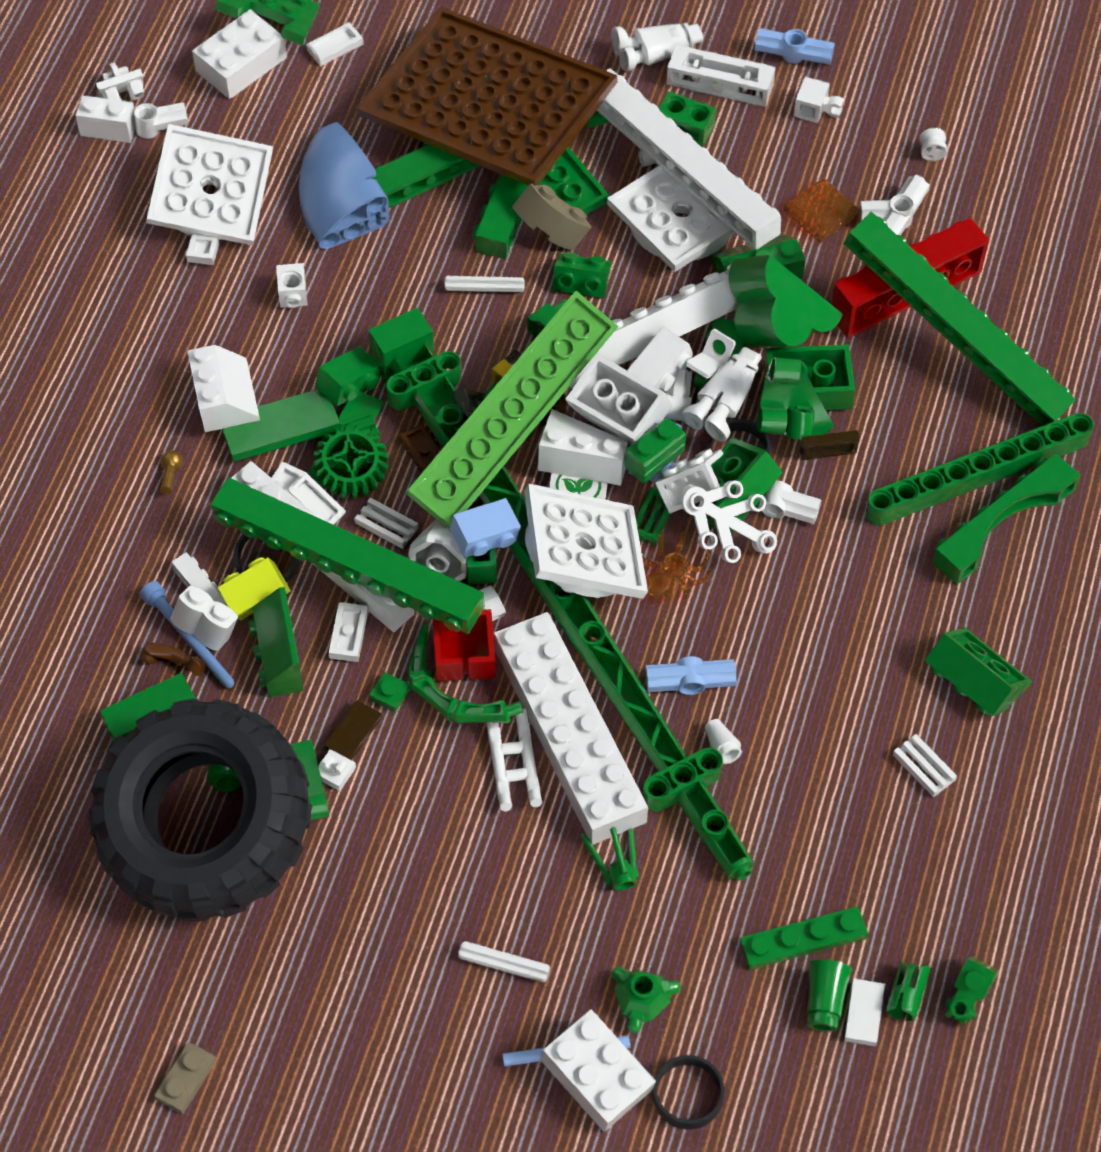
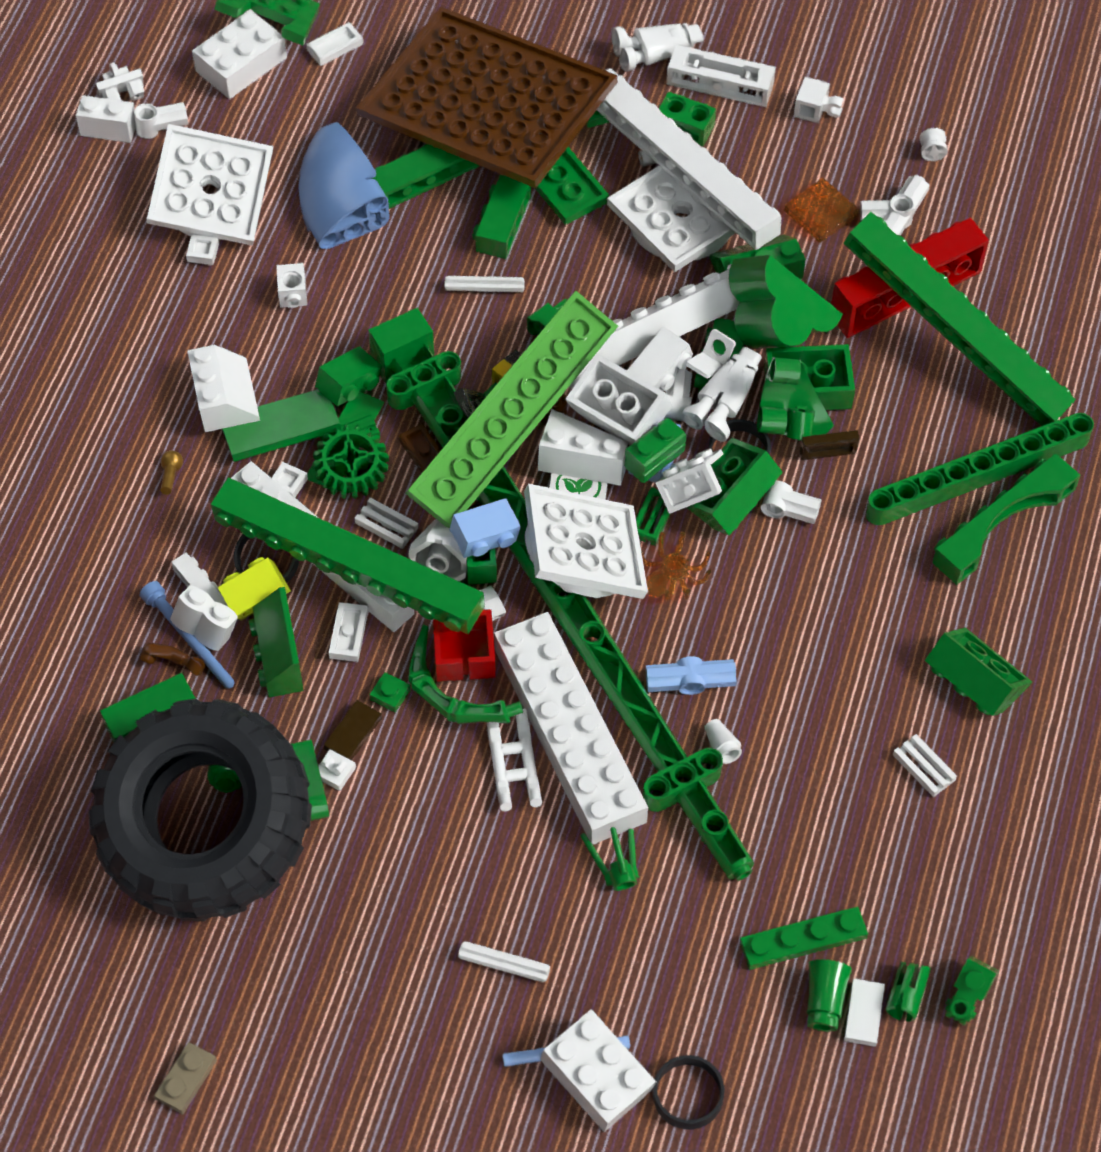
white tile [286,472,346,525] -> none
dark tan brick [512,183,592,250] -> none
green bracket [552,252,612,298] -> none
green rock [611,967,681,1033] -> none
white plant [682,481,777,563] -> none
light blue piece [755,28,835,65] -> none

